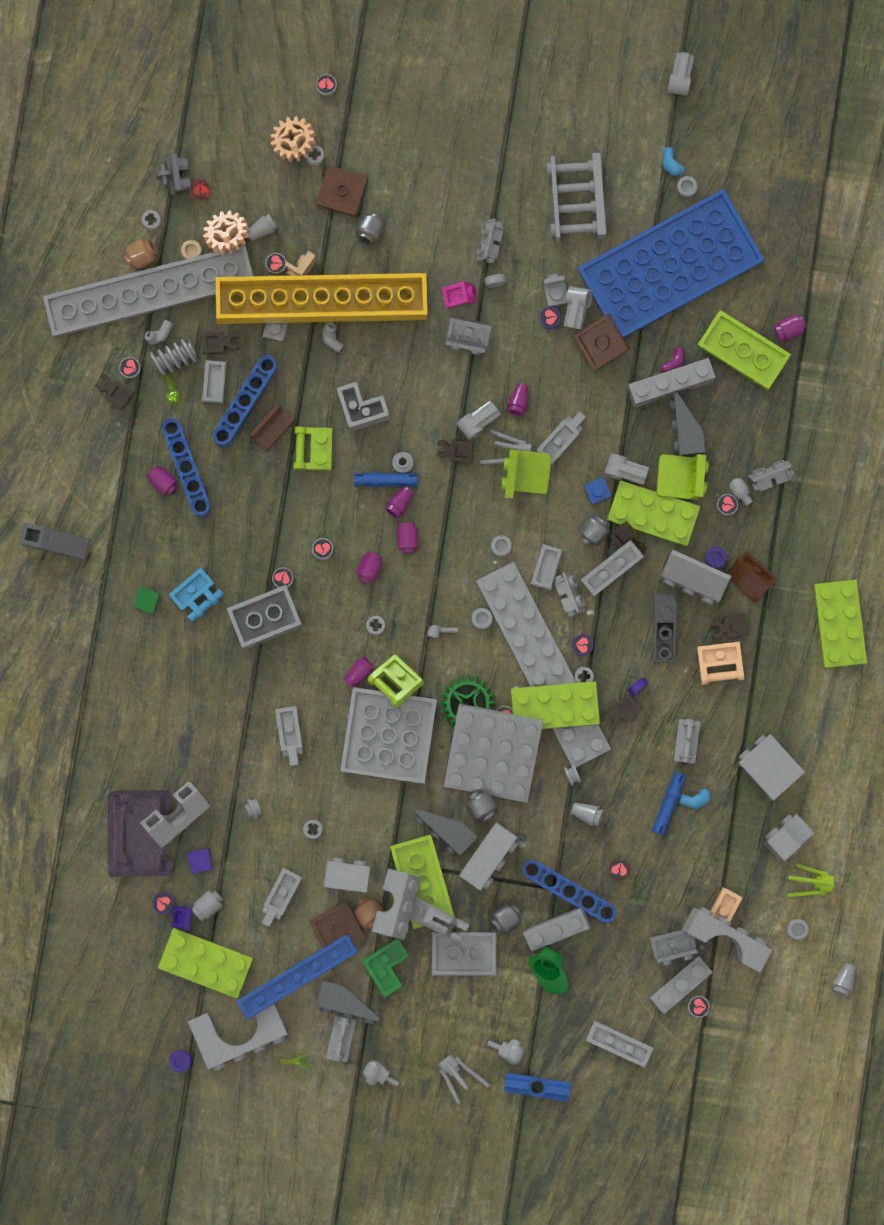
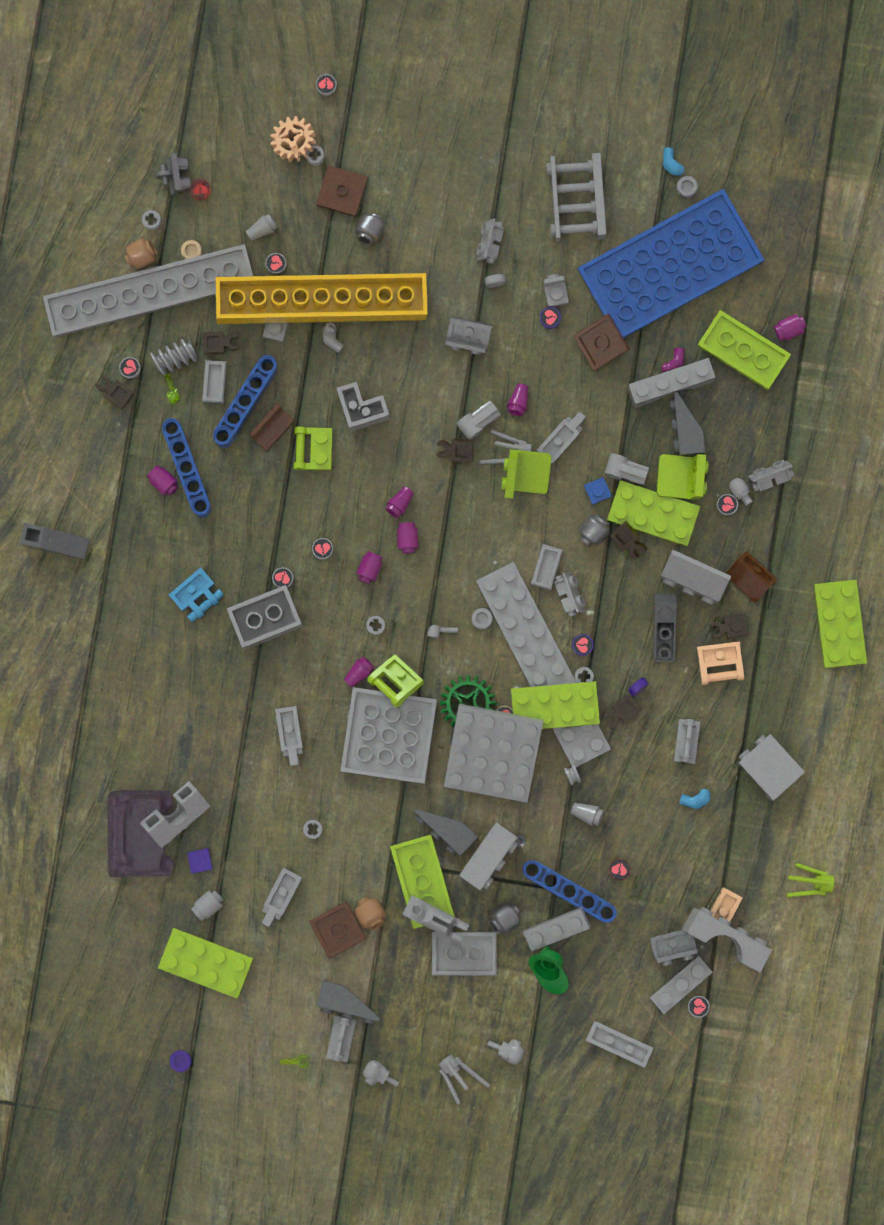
green slope [134,586,161,614] -> none
light grey arm [145,320,174,345] -> none
tile [153,892,175,914] -> none
dark purple tile [172,906,192,930] -> none
light grey arch [188,1003,289,1071] -> none
light nougat gear [203,211,249,255] -> none
blue tile [236,934,358,1020] -> none
light grey plate [244,799,262,820] -> none
tan bracket [284,251,317,276] -> none
light grey brick [324,858,371,893] -> none
blue pin [354,471,418,488] -> none
green plate [362,938,409,998] -> none
light grey arch [372,869,420,940] -> none
light grey plate [392,452,413,473] -> none
dark pink bracket [442,281,477,309] -> none
flat silver head [466,791,498,824] -> none
light grey tile [491,535,512,557] -> none
blue piece [504,1073,571,1101] -> none
light grey piece [564,286,593,330] -> none
light grey plate [581,540,644,596] -> none
blue pin [652,771,687,836] -> none
light grey piece [667,52,694,96] -> none
dark purple tile [705,547,727,569] -> none
light grey brick [763,814,814,862] -> none
light grey tile [787,919,809,940] -> none
light grey cone [832,963,856,997] -> none

